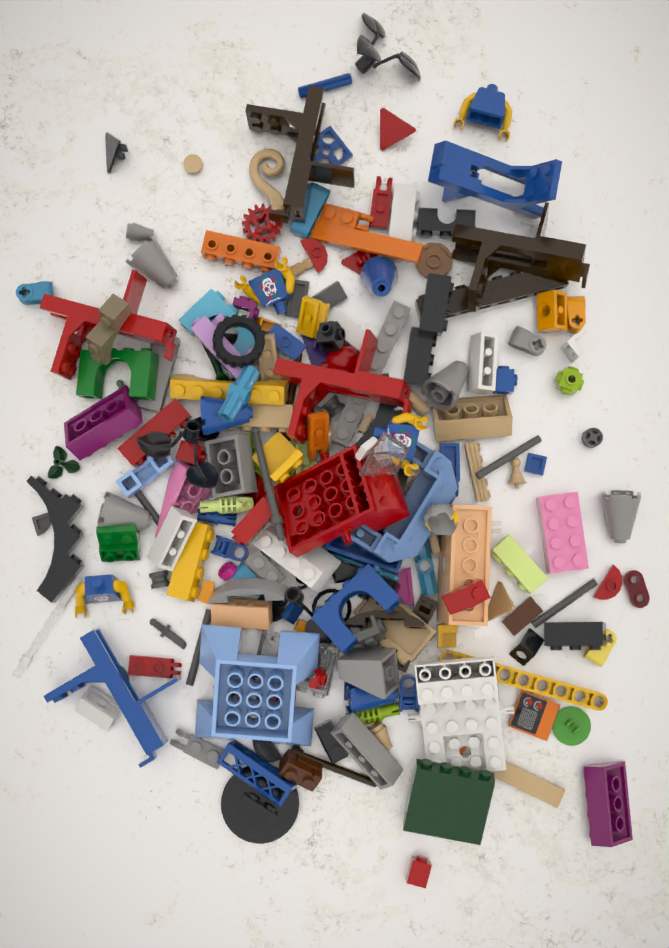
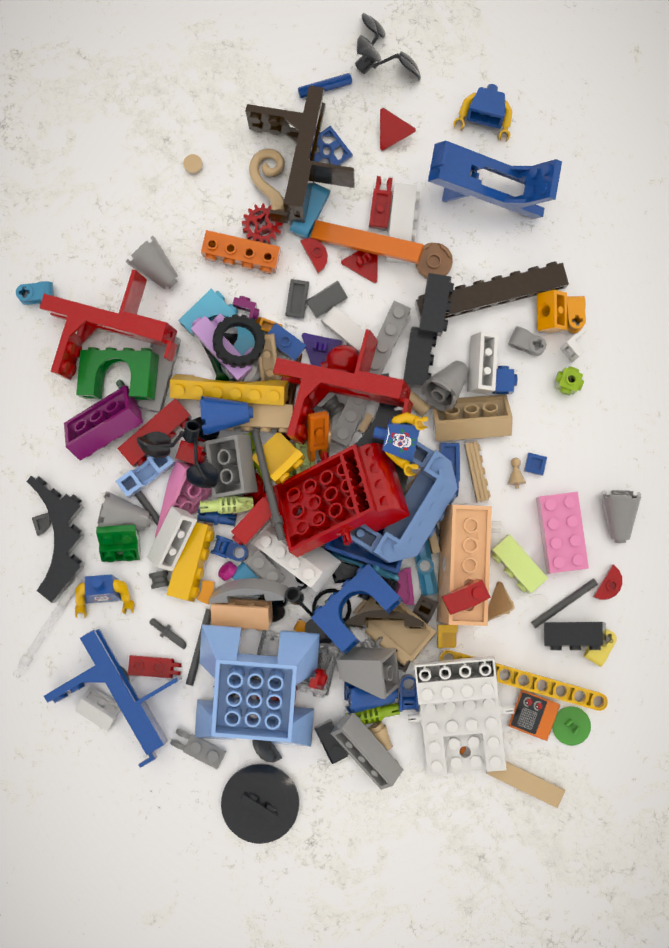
dark green plant [48,446,80,479] -> none
dark tan arch [86,293,131,366] -> none
piece [105,132,128,173] -> none
light grey cone [126,222,154,241] -> none
blue fence [217,740,297,807] -> none
dark azure piece [218,365,260,422] -> none
torso [234,257,295,315] -> none
reddish brown brick [278,749,323,792] -> none
blue tile [281,603,304,625] -> none
tan axle [290,258,313,277] -> none
dark brown piece [291,745,377,787] -> none
yellow plate [296,296,330,339] -> none
black brick [316,321,346,353] -> none
orange hinge [319,203,374,232] -> none
white tile [355,437,379,461] -> none
dark grey bracket [355,615,387,648] -> none
clear slope [359,432,409,476] -> none
blue cone [360,256,398,297] -> none
dark green brick [403,759,495,845] -> none
red brick [406,855,432,889] -> none
black arch [417,208,476,239] -> none
light grey hair [424,504,459,536] -> none
dark brown piece [452,202,590,312] -> none
dark grey bar [475,435,542,480] -> none
reddish brown tile [501,596,543,636] -> none
black bracket [509,628,544,666] -> none
dark grey wheel [581,428,603,448] -> none
magenta slope [584,761,633,847] -> none
dark red plate [623,570,650,608] -> none

